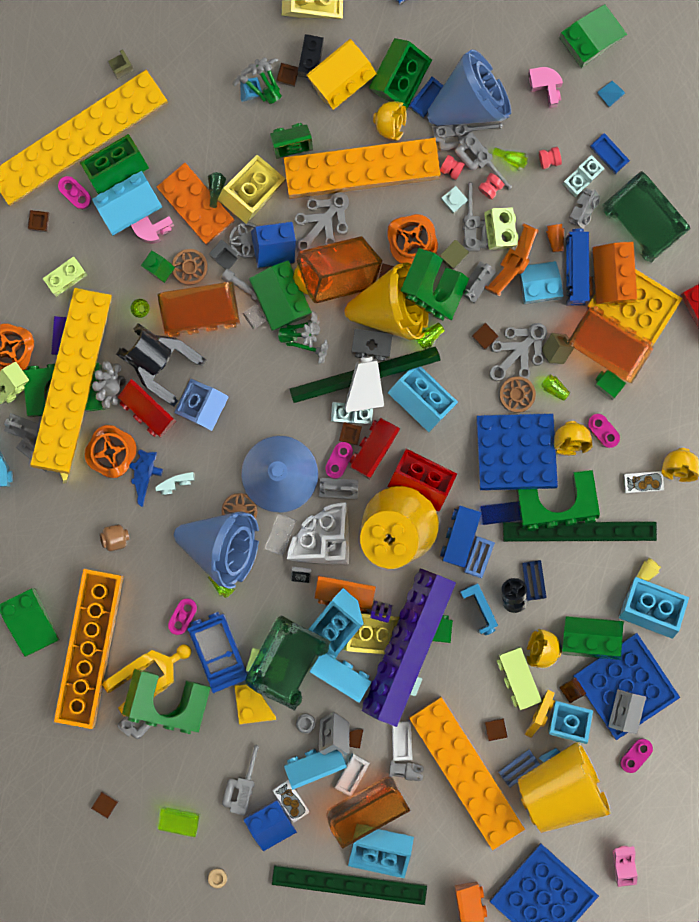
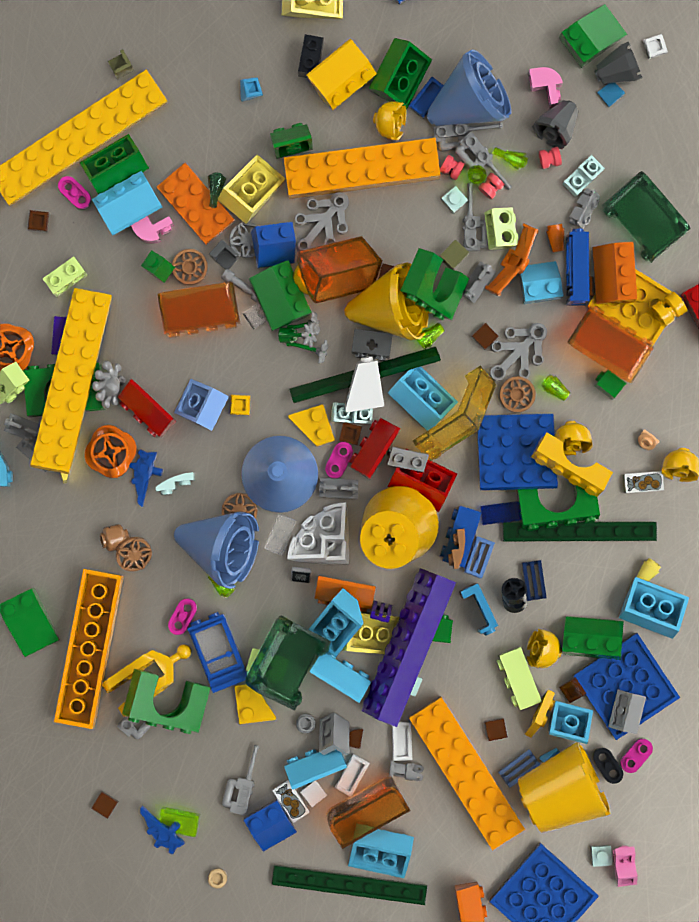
black piece [116,323,207,407] -> none
clear neon green cone [130,299,150,318] -> none
plant [233,58,282,104] -> none
reddish brown tile [276,63,299,87] -> none
orange piece [387,214,438,264] -> none
olive panel [542,333,575,364] -> none
dark pink plate [588,414,620,448] -> none
blue tile [590,133,630,174] -> none
none -> medium nougat wheel [116,537,152,571]
none -> blue piece [140,805,185,854]
none -> yellow tile [230,395,250,415]
none -> yellow wing [288,404,335,447]
none -> white tile [300,780,327,807]
none -> light grey hinge [387,447,429,472]
none -> clear yellow windscreen [413,365,496,461]
none -> medium nougat slope [448,529,465,569]
none -> clear neon green cone [468,165,487,184]
none -> yellow arch [531,432,613,497]
none -> dark grey cone [532,100,579,149]
none -> light aqua plate [591,845,613,867]
none -> black plate [593,747,623,784]
none -> dark grey cone [594,42,643,84]
none -> light nougat plate [638,429,659,450]
none -> white tile [643,34,668,59]
none -> yellow wheel [651,291,688,327]

